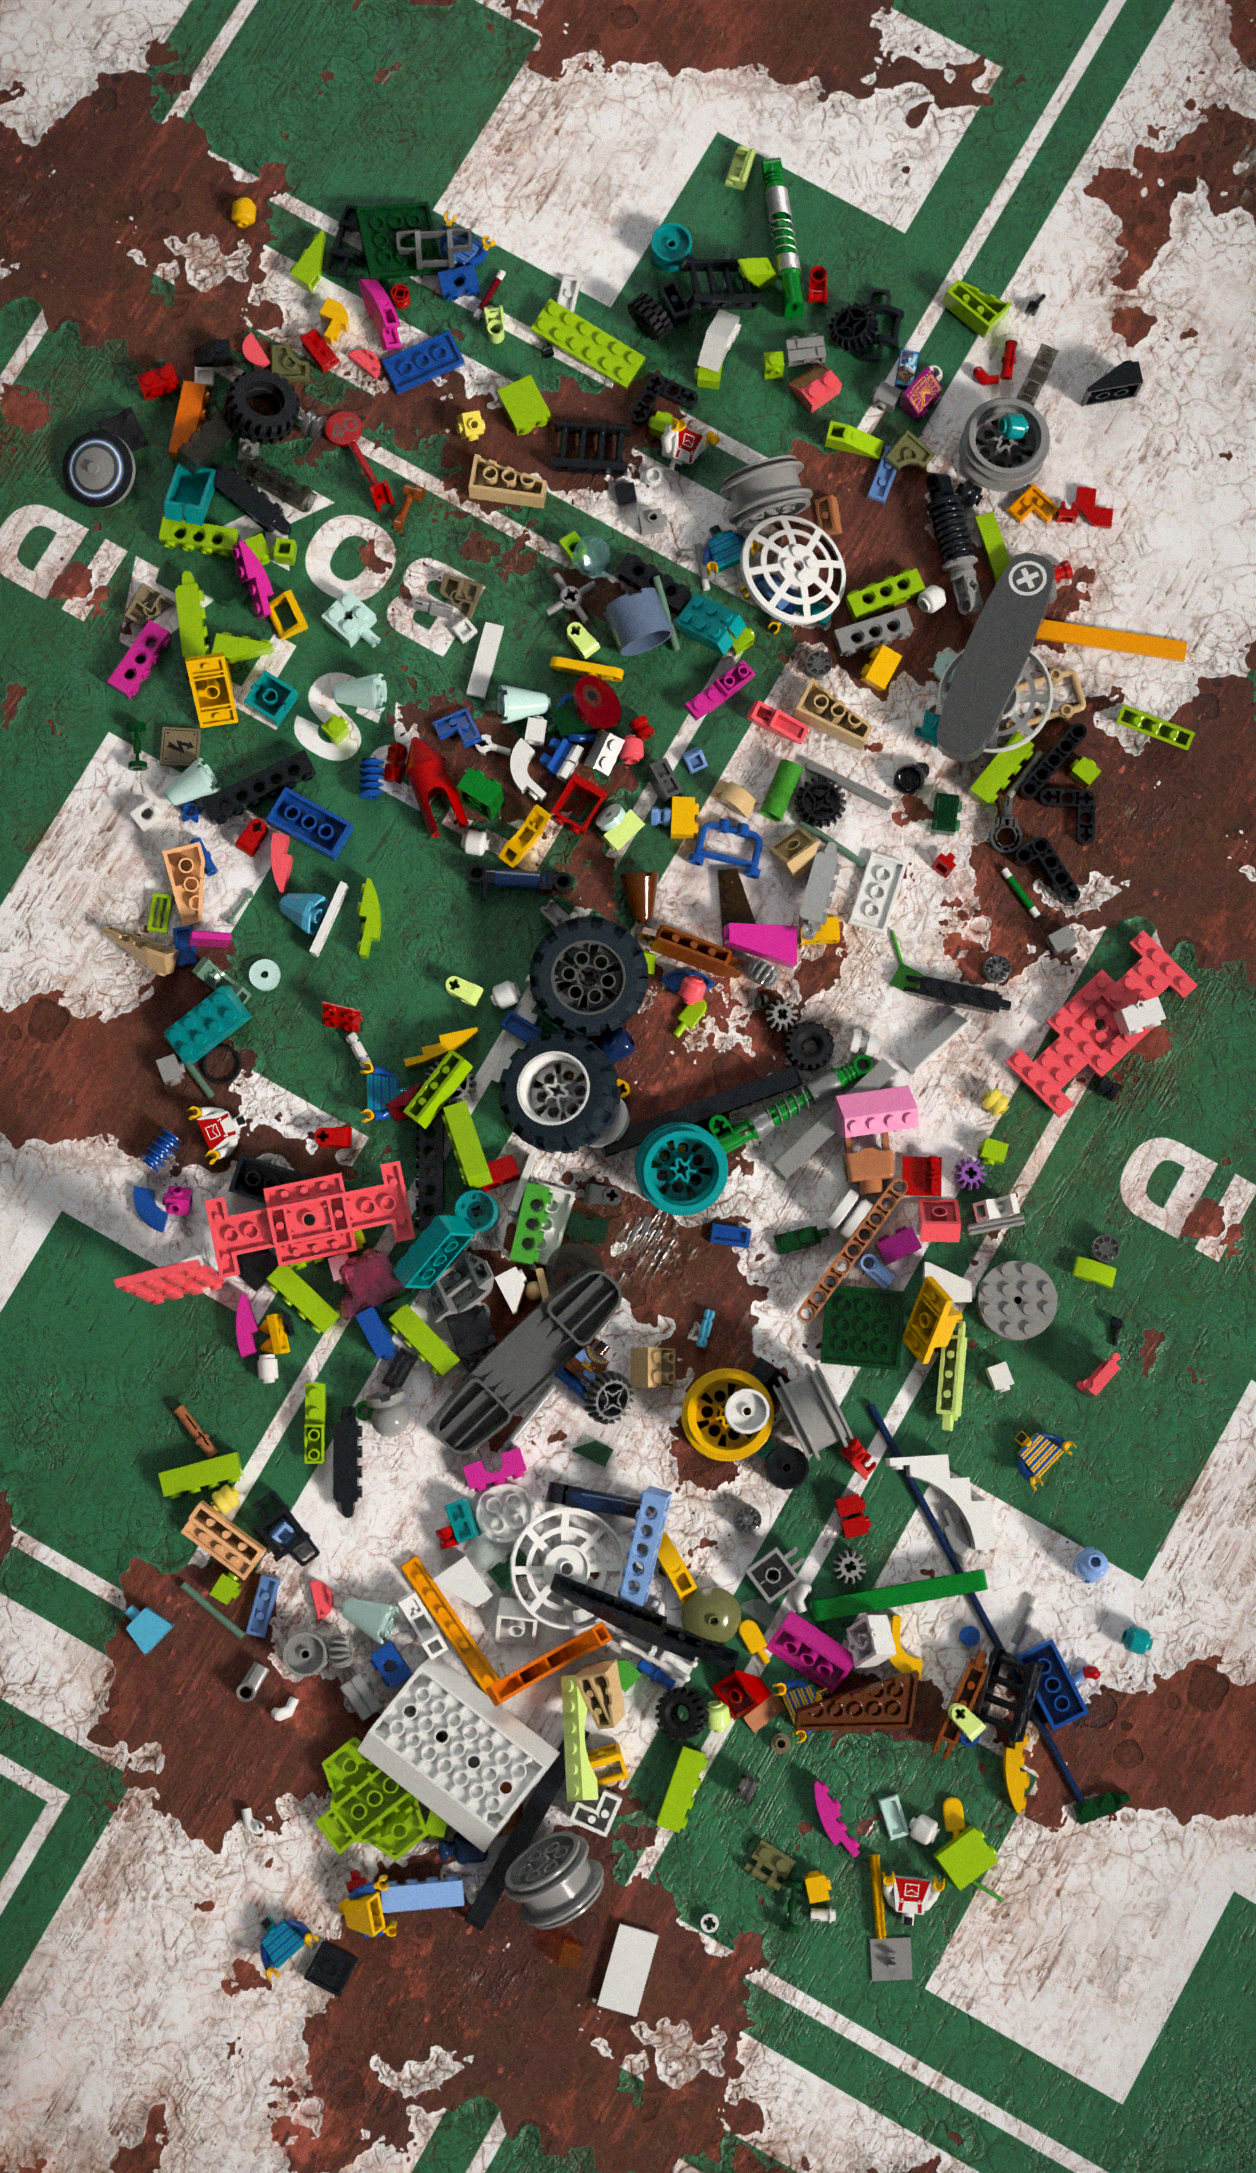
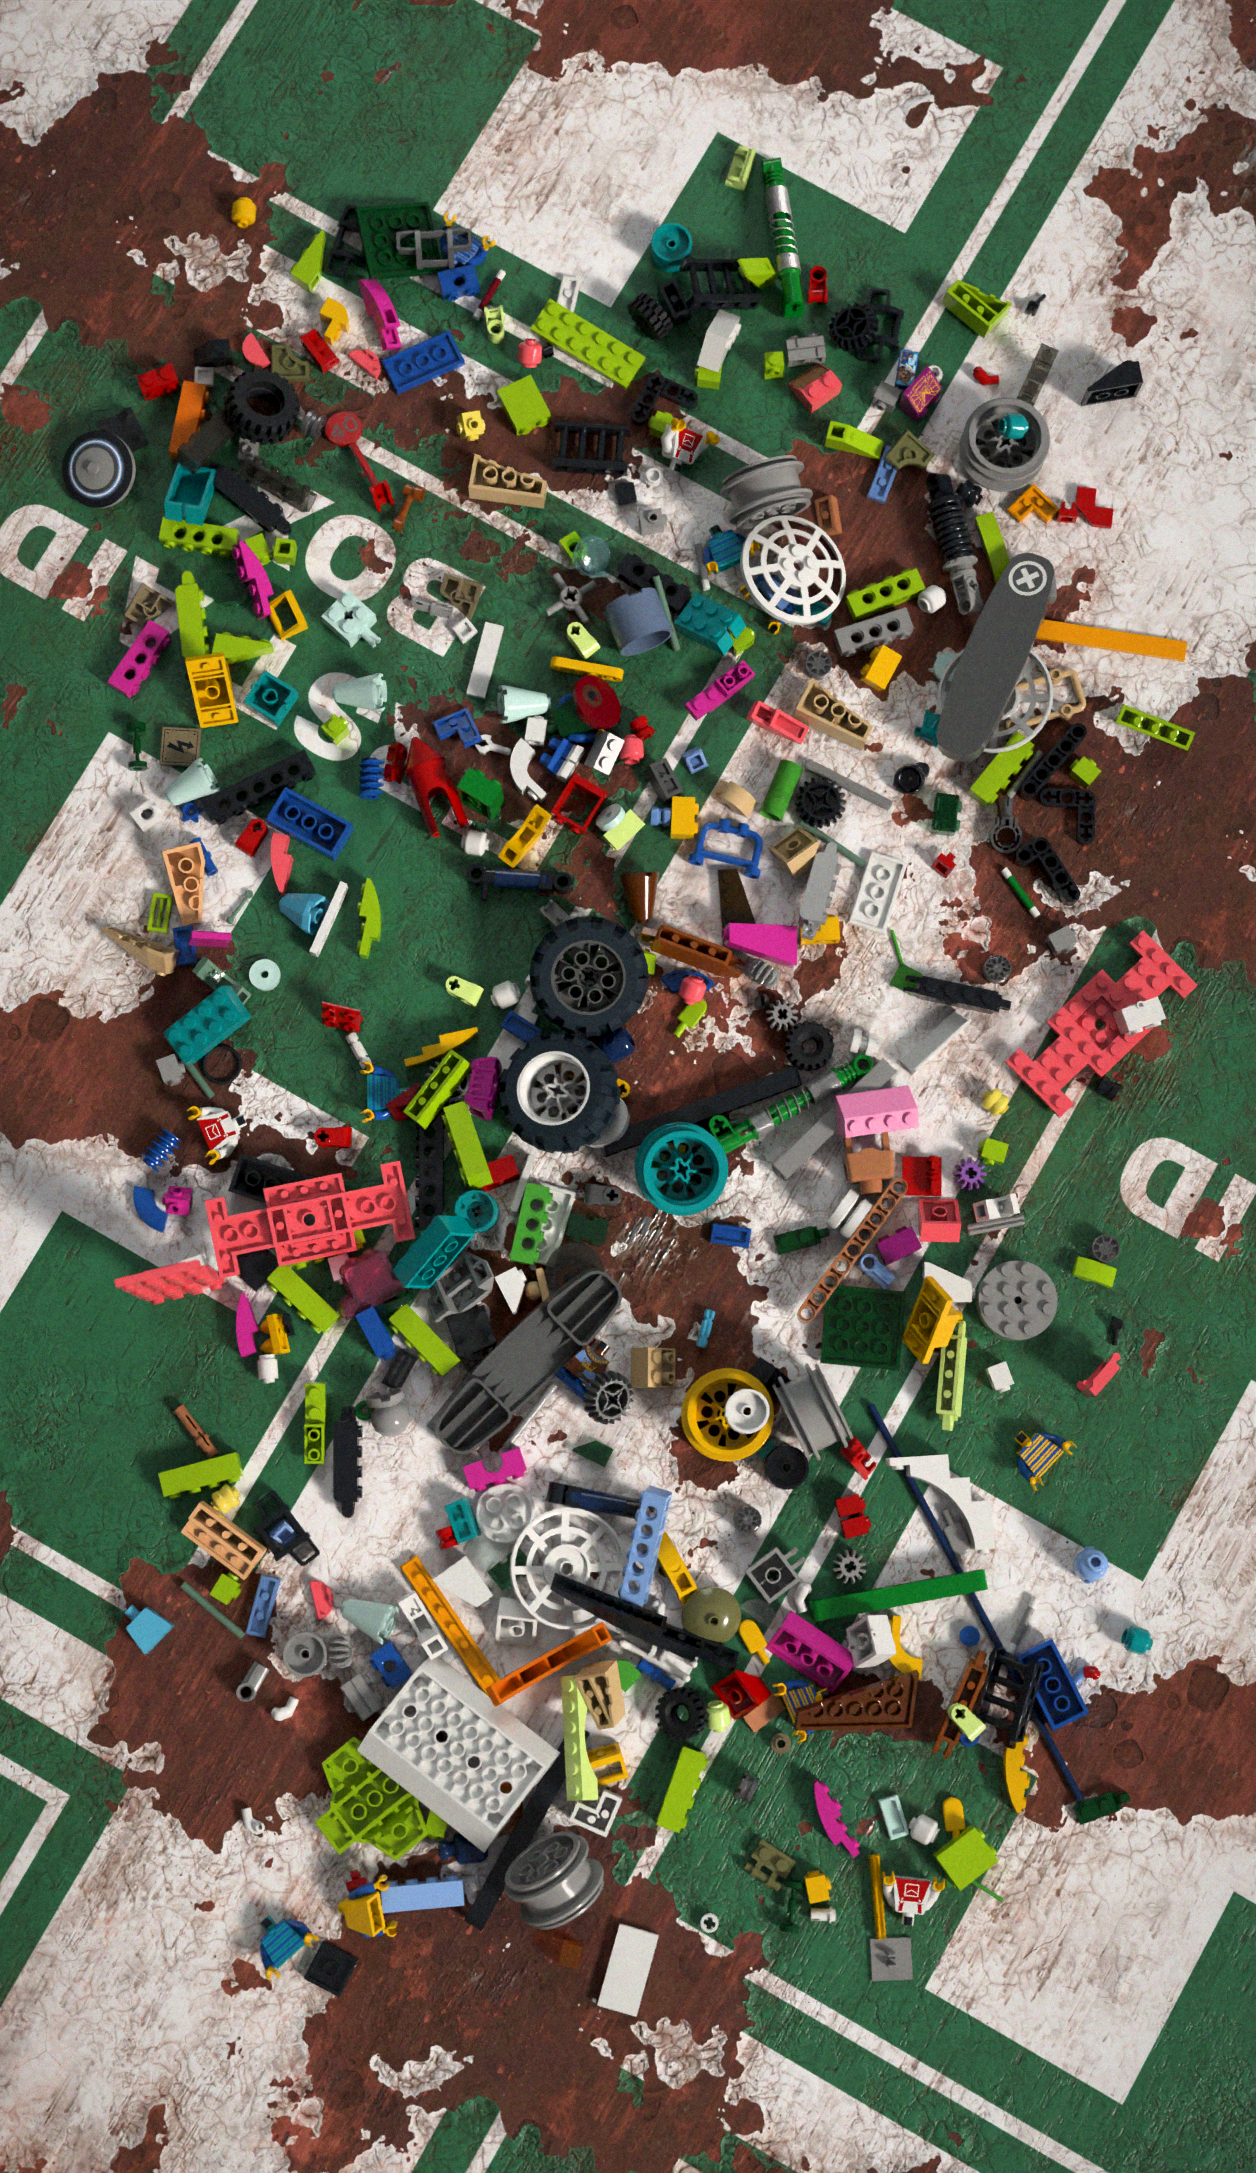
red wheel [391,284,410,309] -> none
red pin [1000,340,1018,380] -> none
red wheel [1053,560,1073,584] -> none
none -> magenta piece [464,1057,502,1121]
none -> coral head [518,338,542,368]

